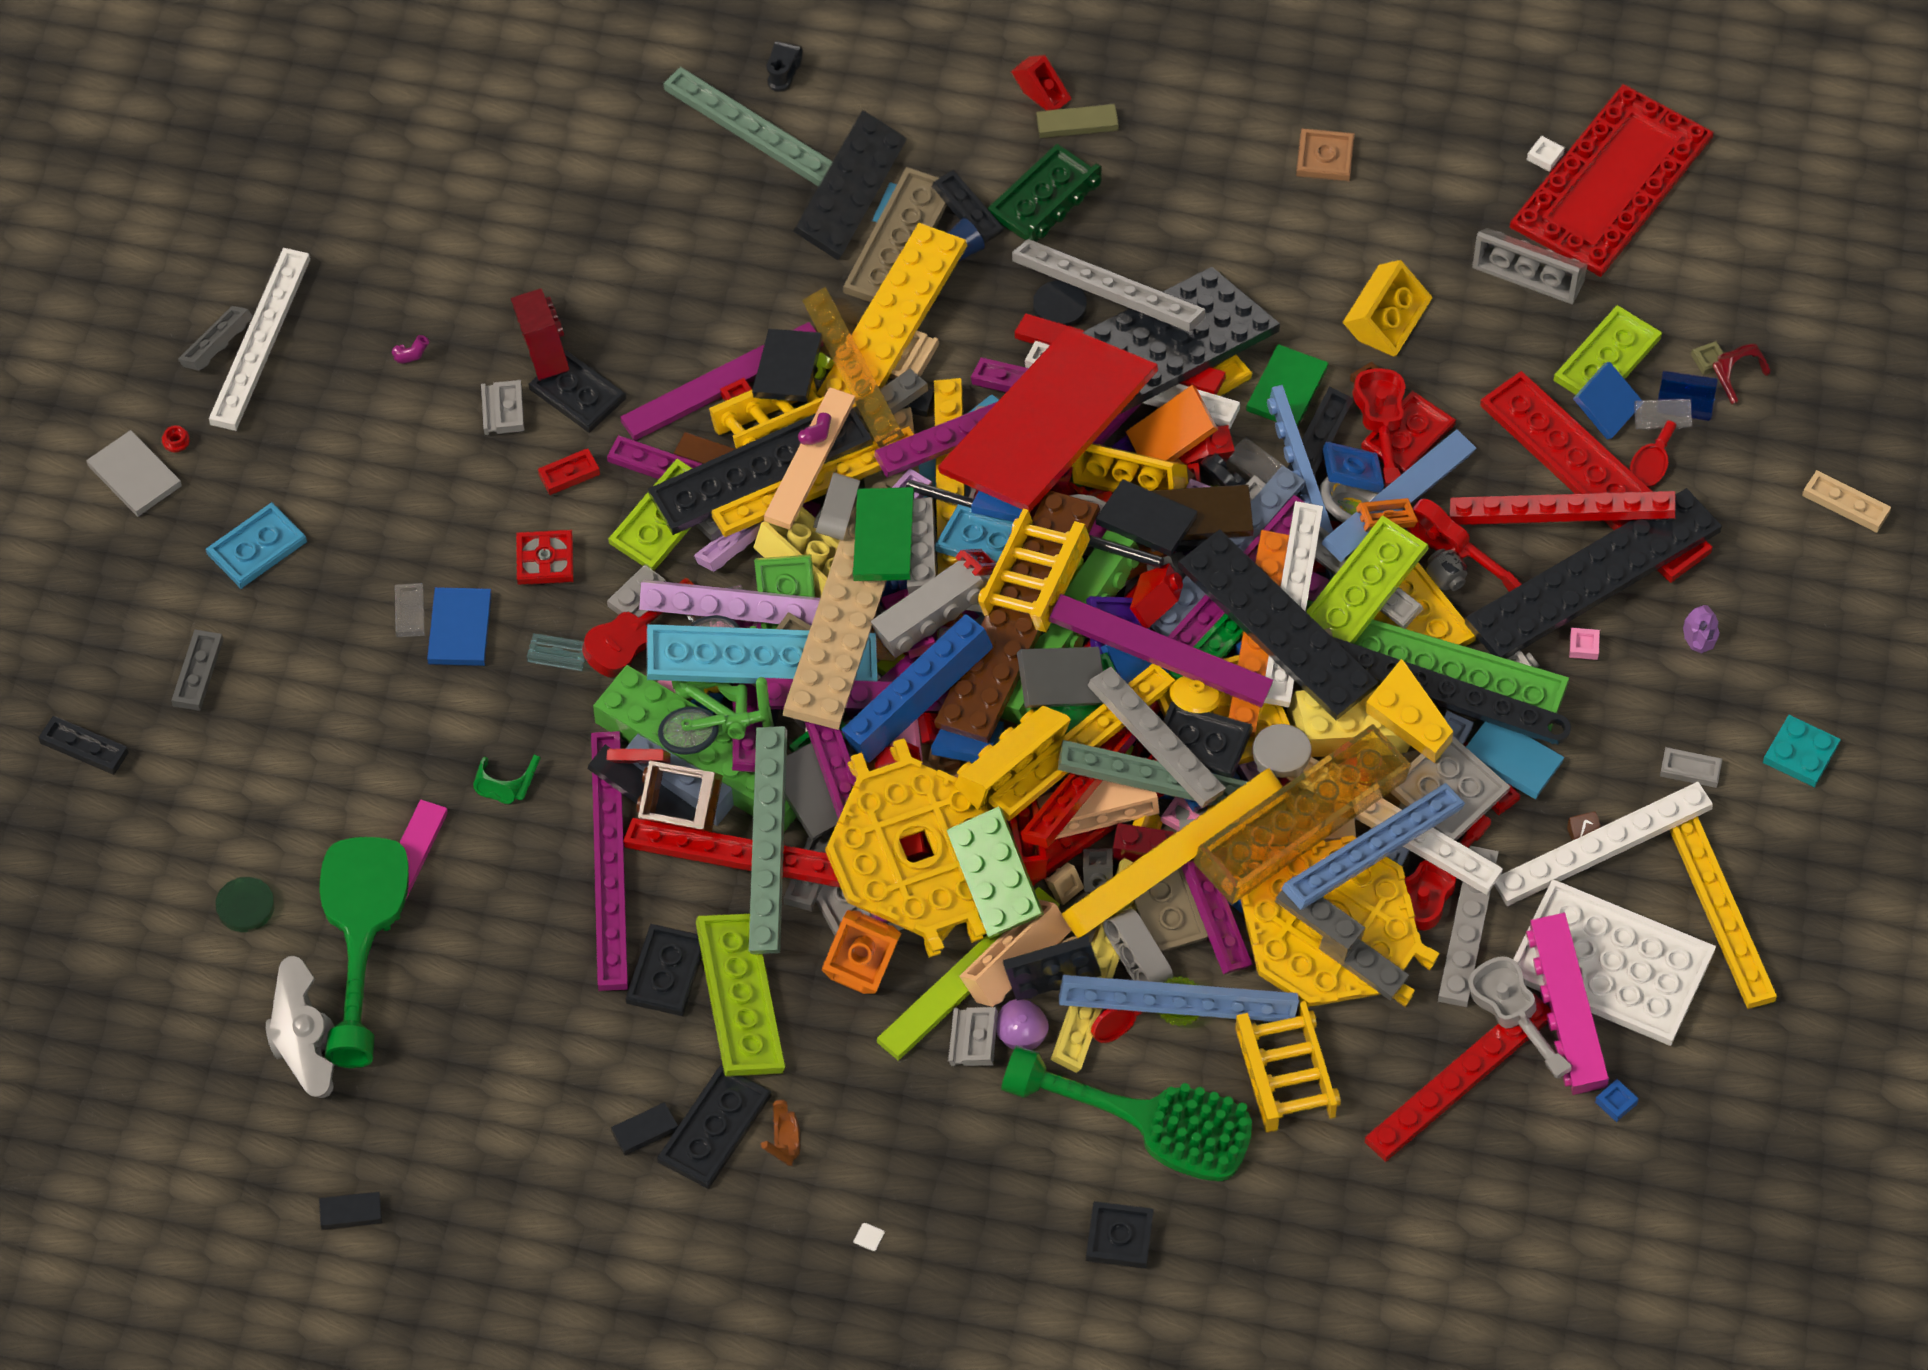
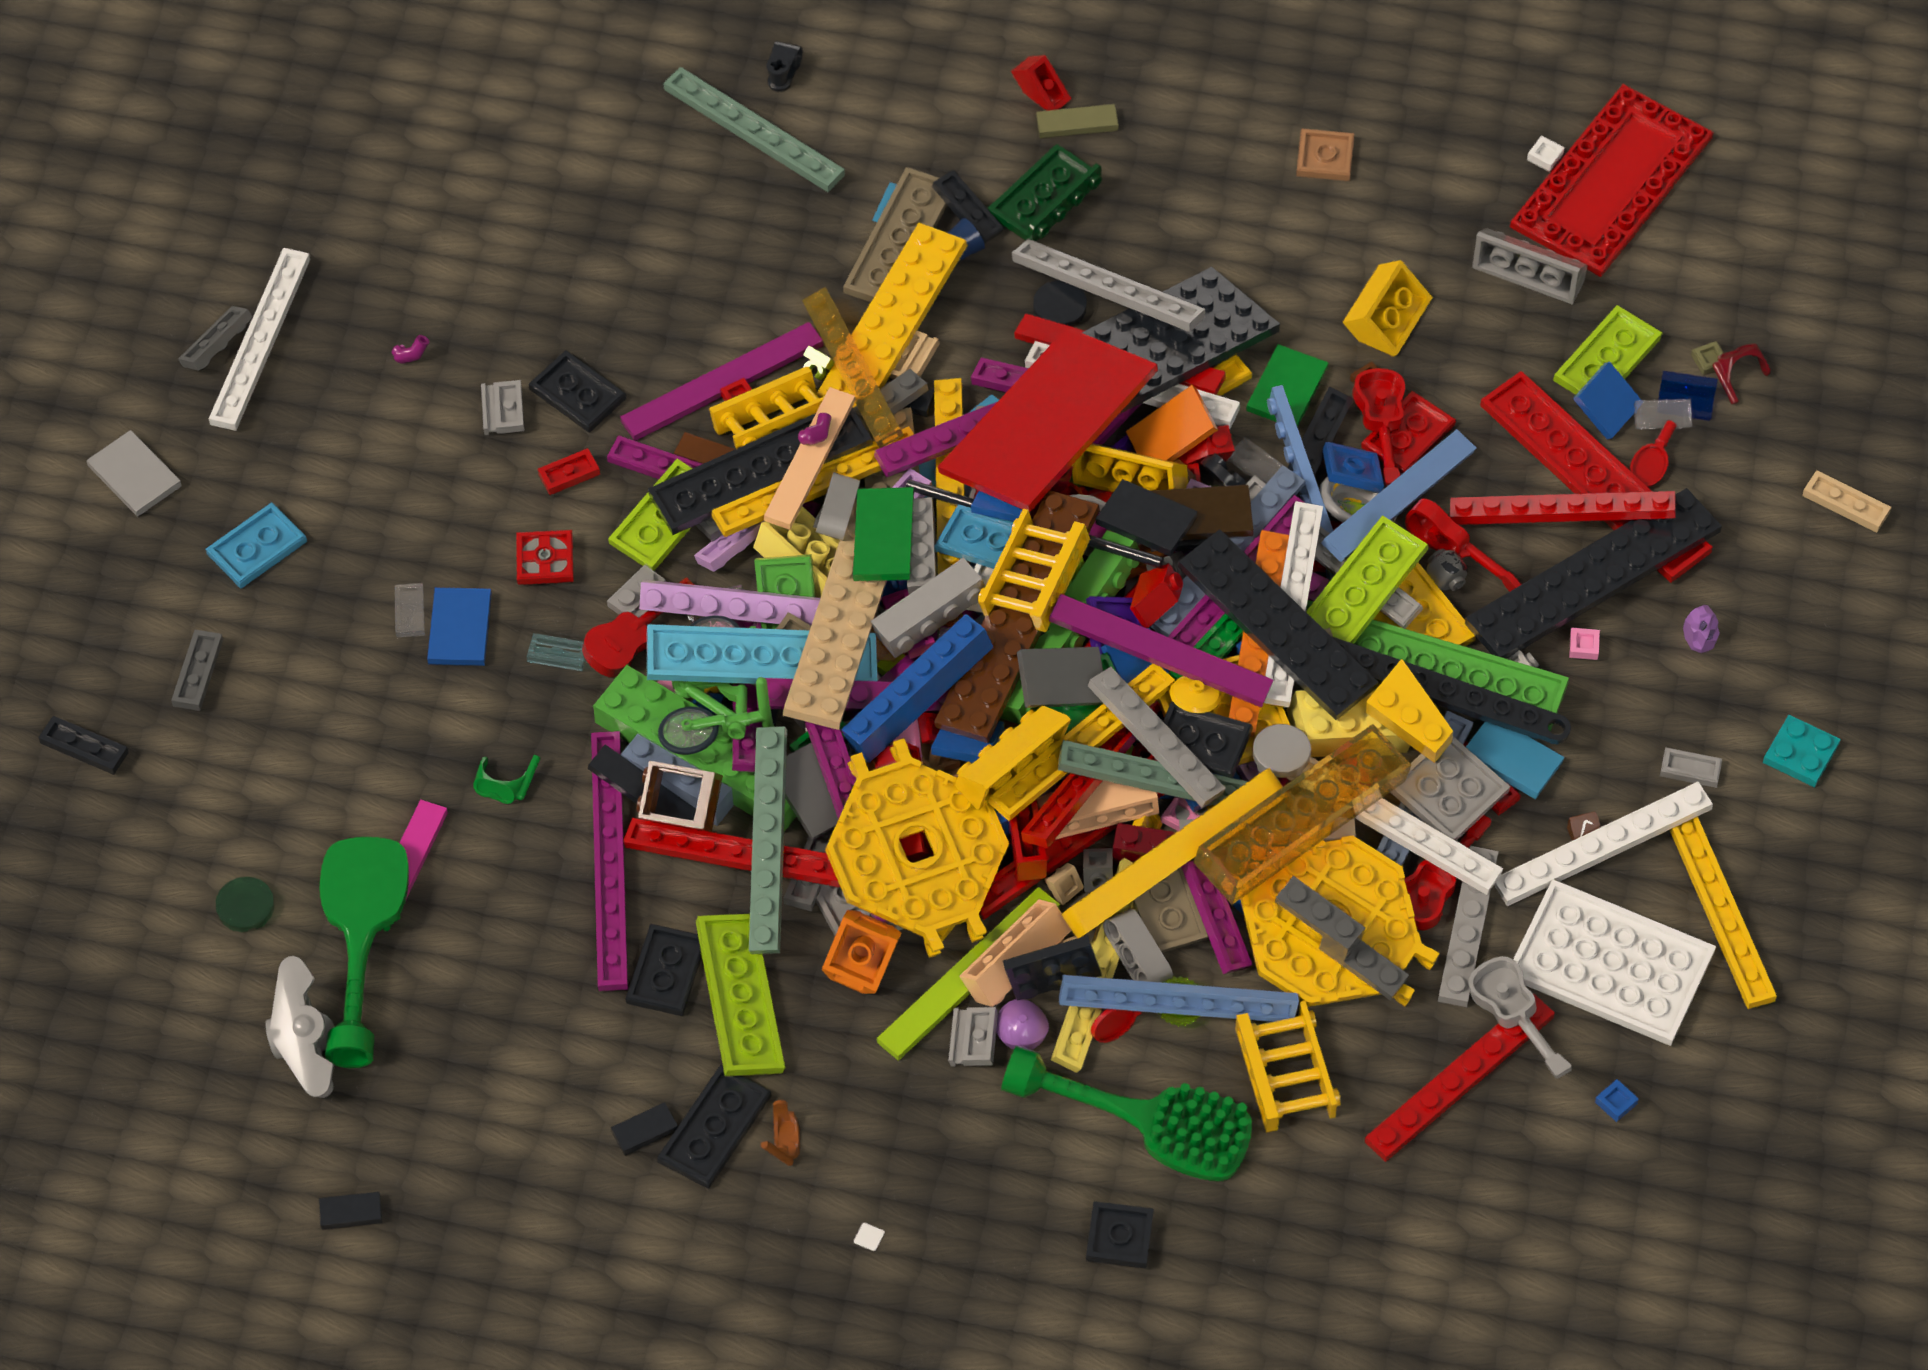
red plate [162,426,190,452] -> none
dark red wedge [511,288,569,380] -> none
tile [607,749,671,764] -> none
black tile [752,329,823,402] -> none
black plate [793,110,907,260] -> none
plate [946,807,1044,938] -> none
red tile [955,549,997,576] -> none
medium blue tile [1282,783,1465,910] -> none
orange tile [1356,498,1418,532] -> none
dark pink brick [1526,913,1608,1095] -> none

